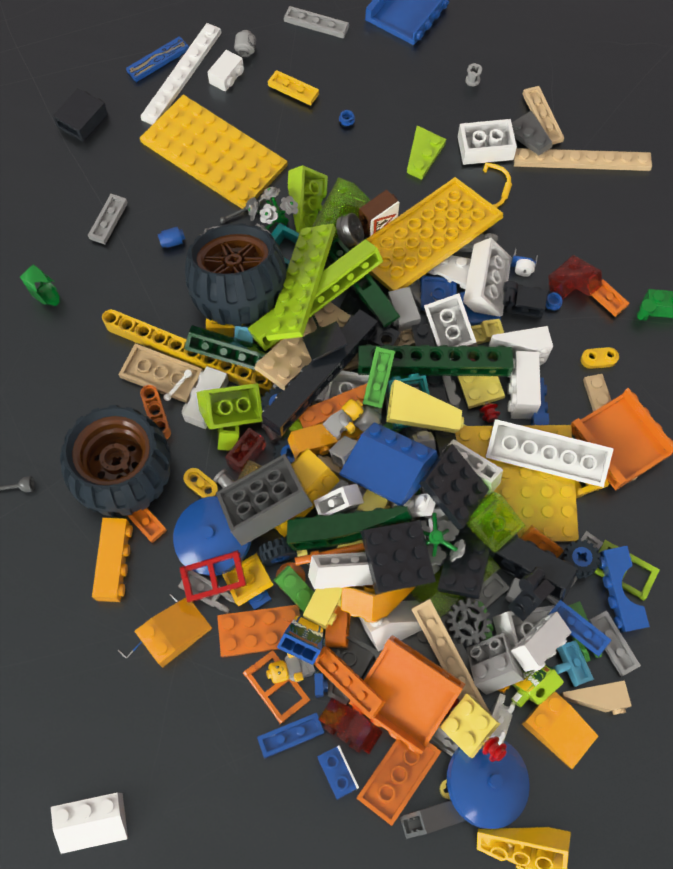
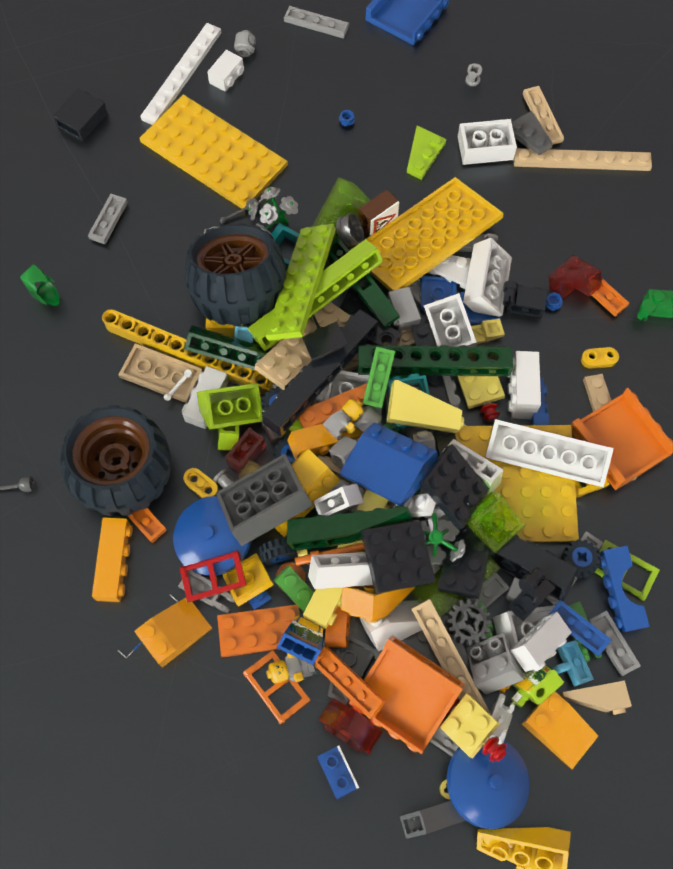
white slope [51,793,128,853] -> none
blue tile [126,36,189,82] -> none
orange beam [140,385,171,440] -> none
blue brick [158,226,185,248] -> none
blue plate [257,712,325,758] -> none
yellow plate [268,70,319,106] -> none
lime wedge [288,165,328,233] -> none
blue plate [315,673,328,698] -> none
orange plate [356,739,442,826] -> none
yellow piece [483,162,512,208] -> none
white slope [488,326,553,365] -> none
white piece [511,249,538,277] -> none
orange plate [520,525,564,558] -> none

